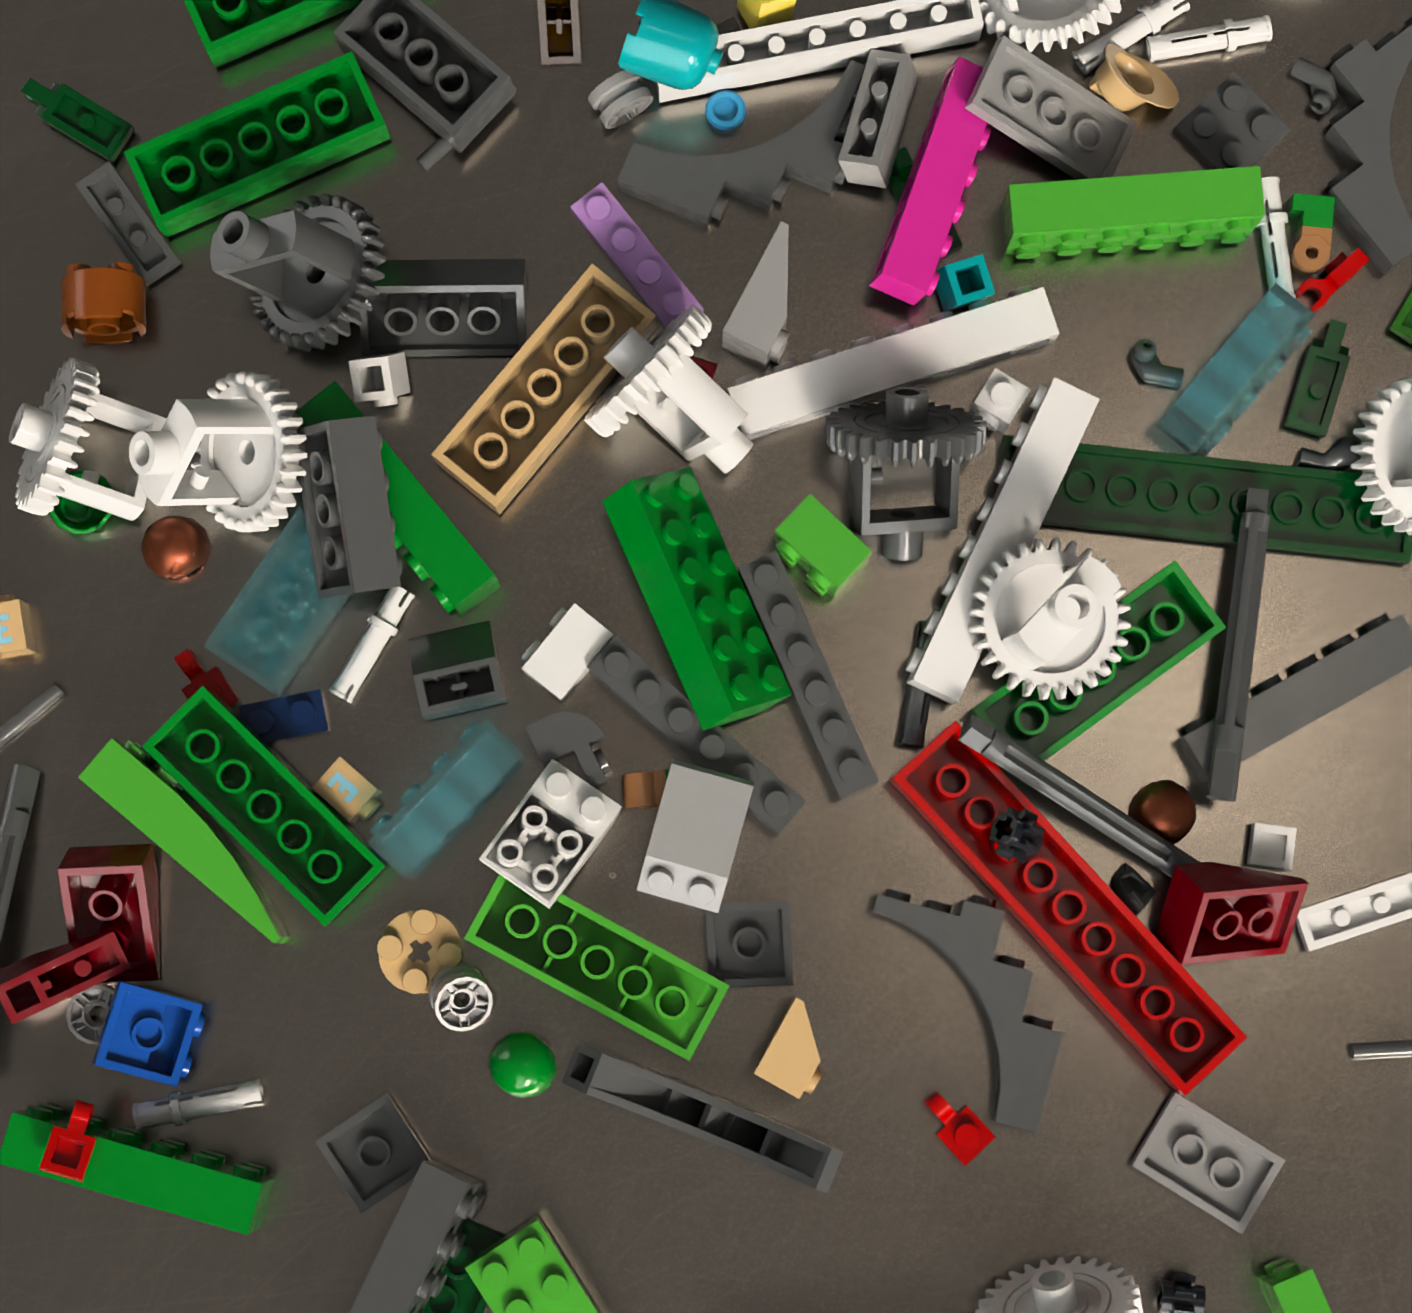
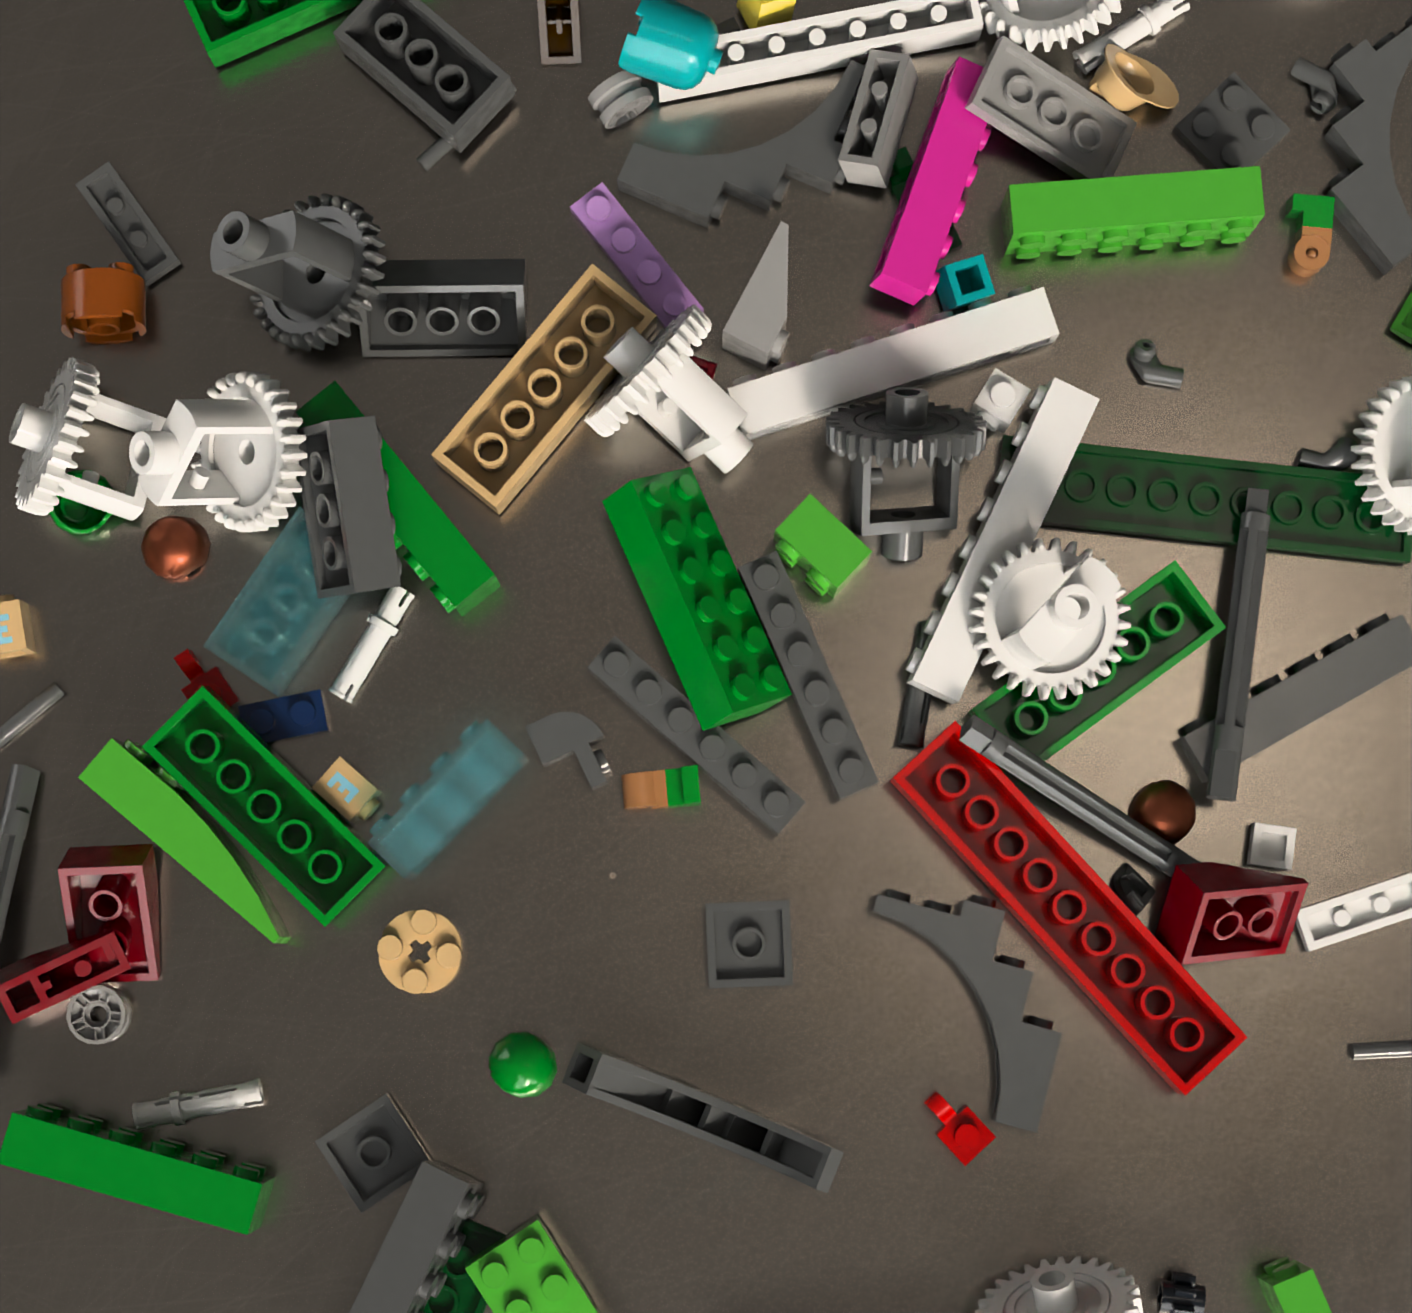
dark green hinge [21,77,135,163] -> none
red plate [39,1100,97,1183] -> none
blue plate [92,980,205,1087] -> none
green brick [124,51,391,238] -> none
white brick [348,352,411,407] -> none
dark grey slope [408,620,508,721] -> none
light grey wheel [428,963,493,1032] -> none
bright green slope [463,874,730,1061] -> none
white slope [479,759,622,909] -> none
white brick [521,603,614,703] -> none
light grey slope [637,759,755,913] -> none
dark azure tile [705,90,746,134] -> none
tan slope [752,996,823,1099] -> none
black gear [989,807,1045,862] -> none
light grey plate [1129,1092,1286,1234] -> none
white pin [1145,15,1273,63] -> none
clear light blue brick [1156,283,1315,456] -> none
white pin [1256,177,1296,304] -> none
dark green hinge [1284,319,1350,438] -> none
red plate [1295,248,1370,313] -> none

